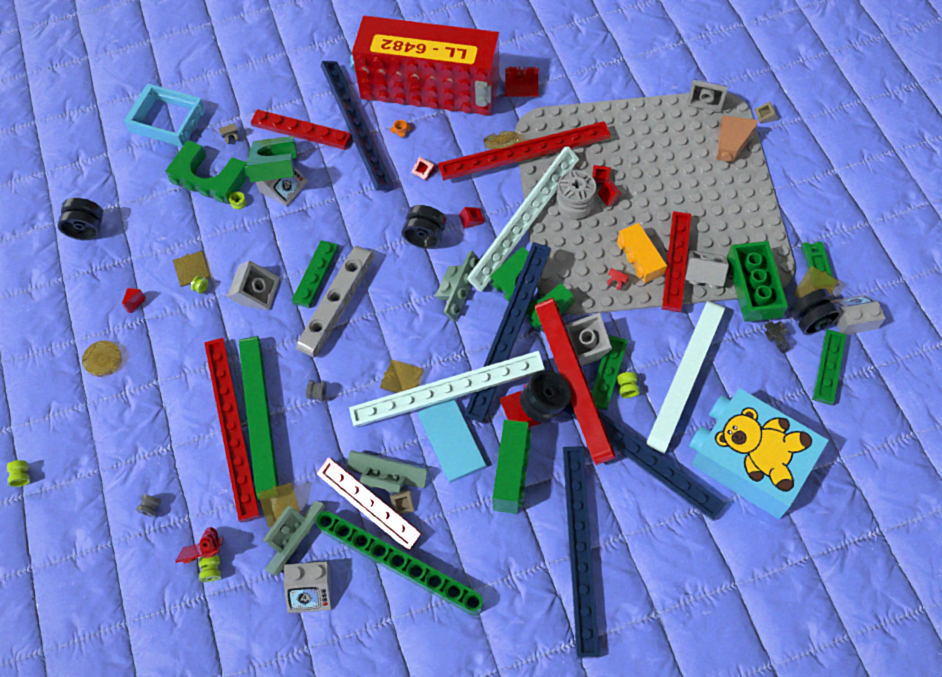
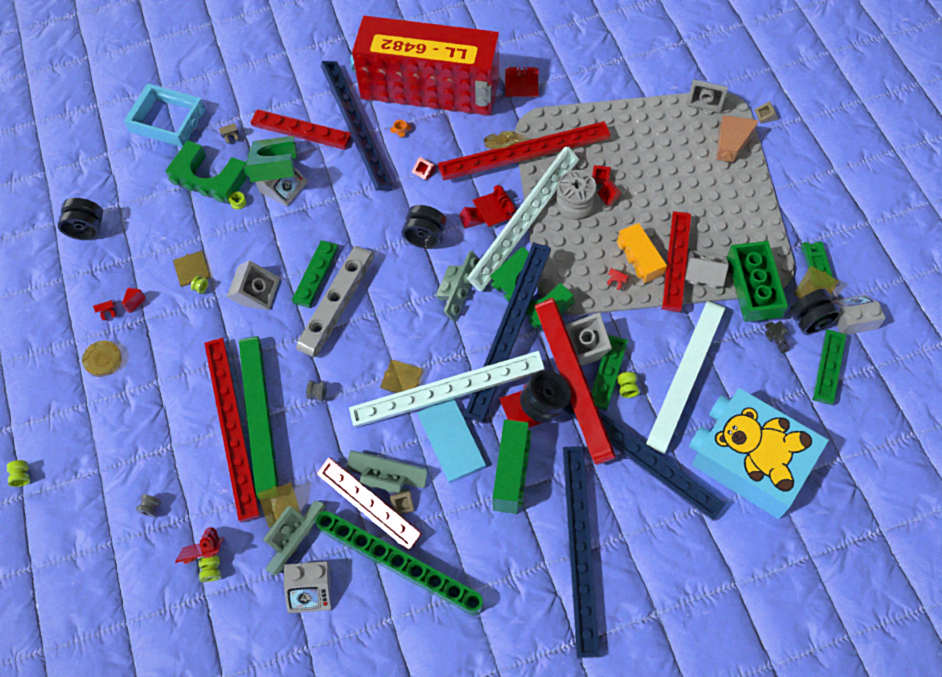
none -> red tile [93,300,117,321]
none -> red hinge [472,185,517,227]

